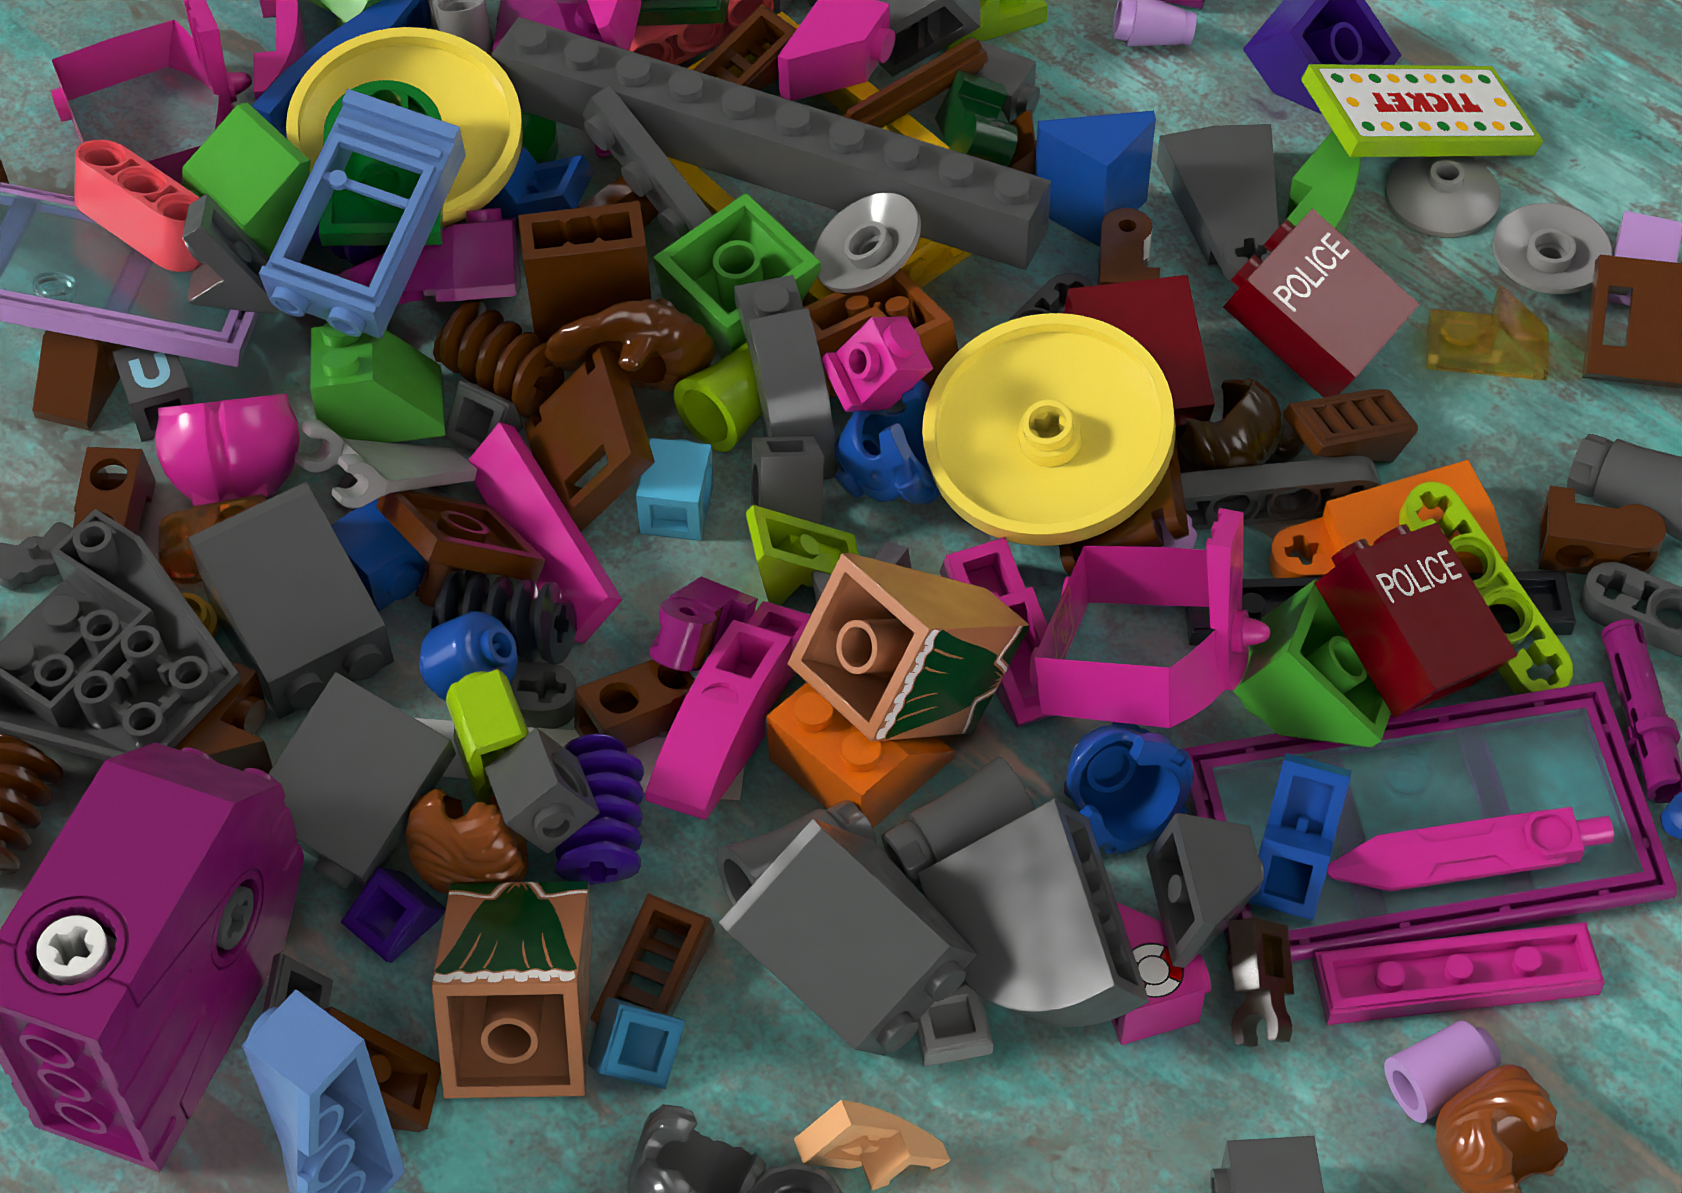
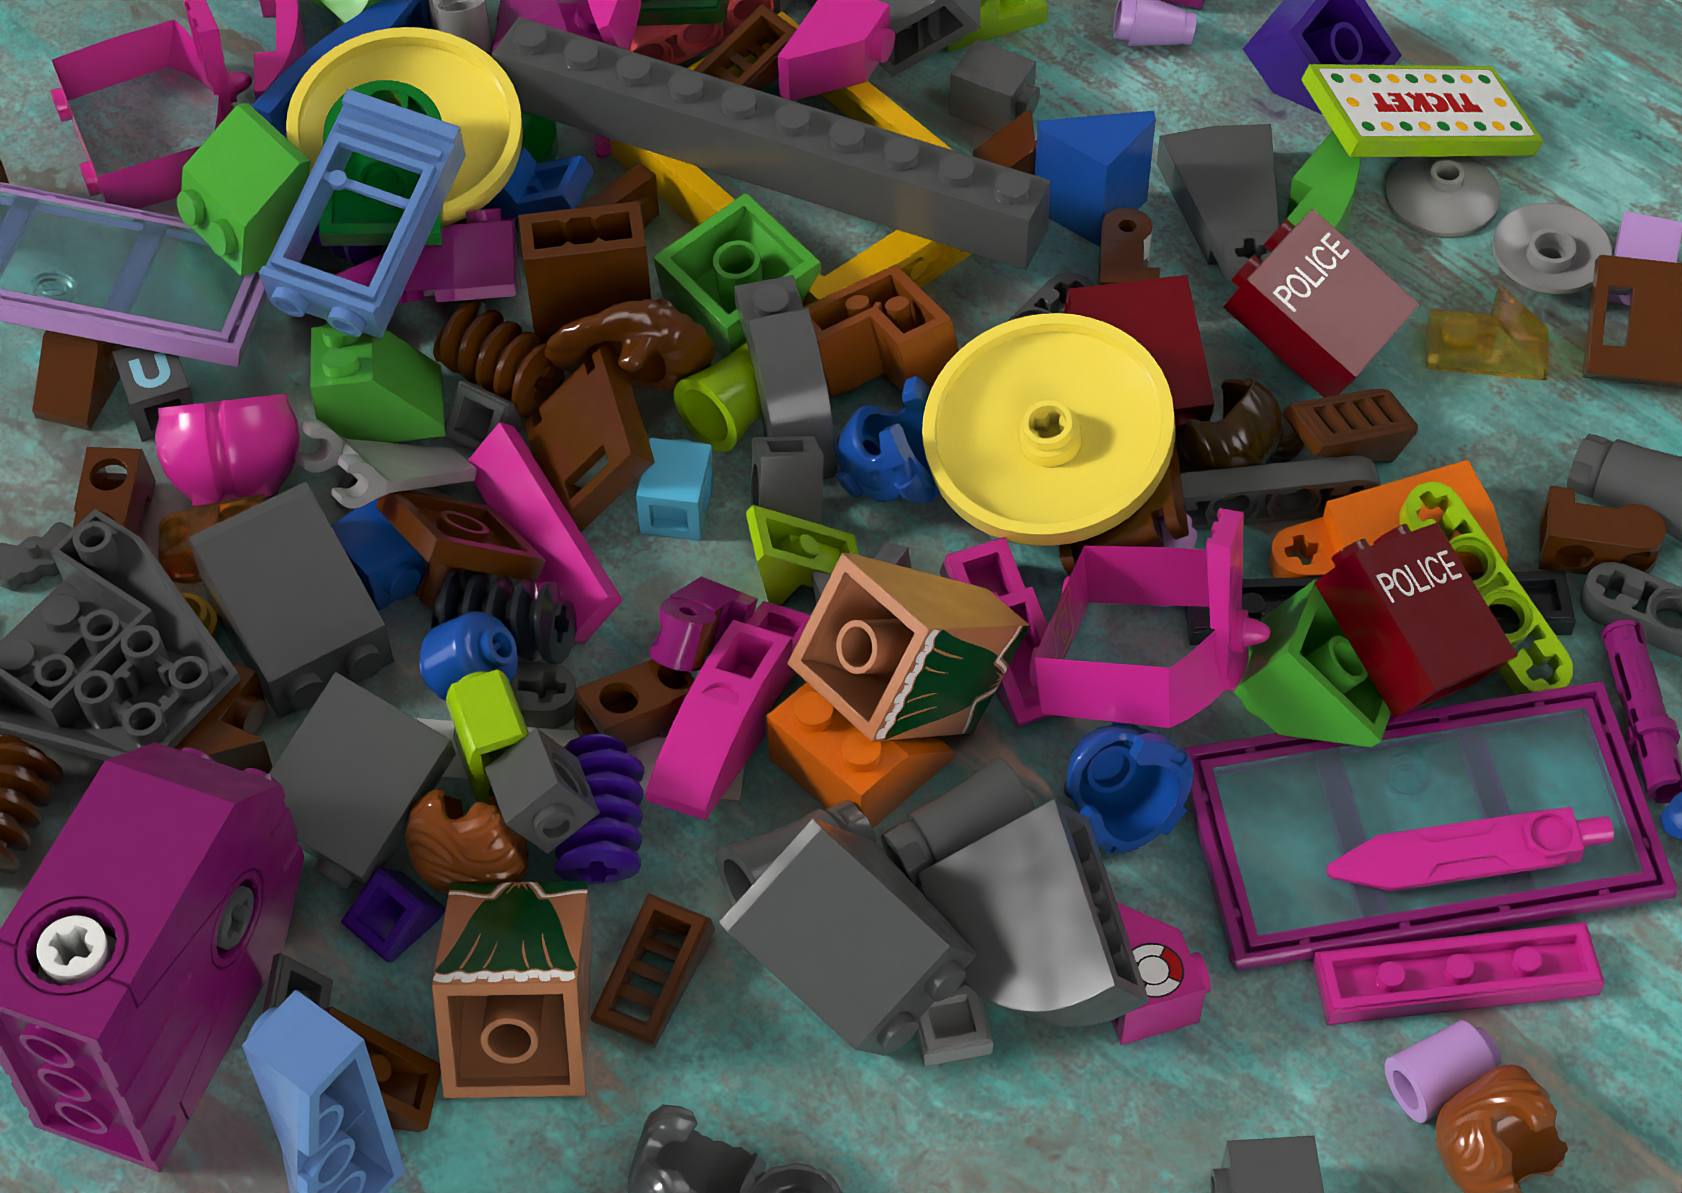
coral beam [74,140,202,272] -> none
dark grey slope [182,193,279,314] -> none
dark grey plate [582,85,713,241] -> none
dark azure slope [588,997,685,1089] -> none
light nougat slope [794,1100,950,1191] -> none
light grey dish [813,193,921,293] -> none
dark pink brick [821,316,933,412] -> none
reddish brown axle [843,38,988,128] -> none
dark green leg [935,70,1018,167] -> none
dark grey slope [1146,813,1264,968] -> none
dark brown plate [1226,917,1294,1047] -> none
blue slope [1247,753,1352,921] -> none

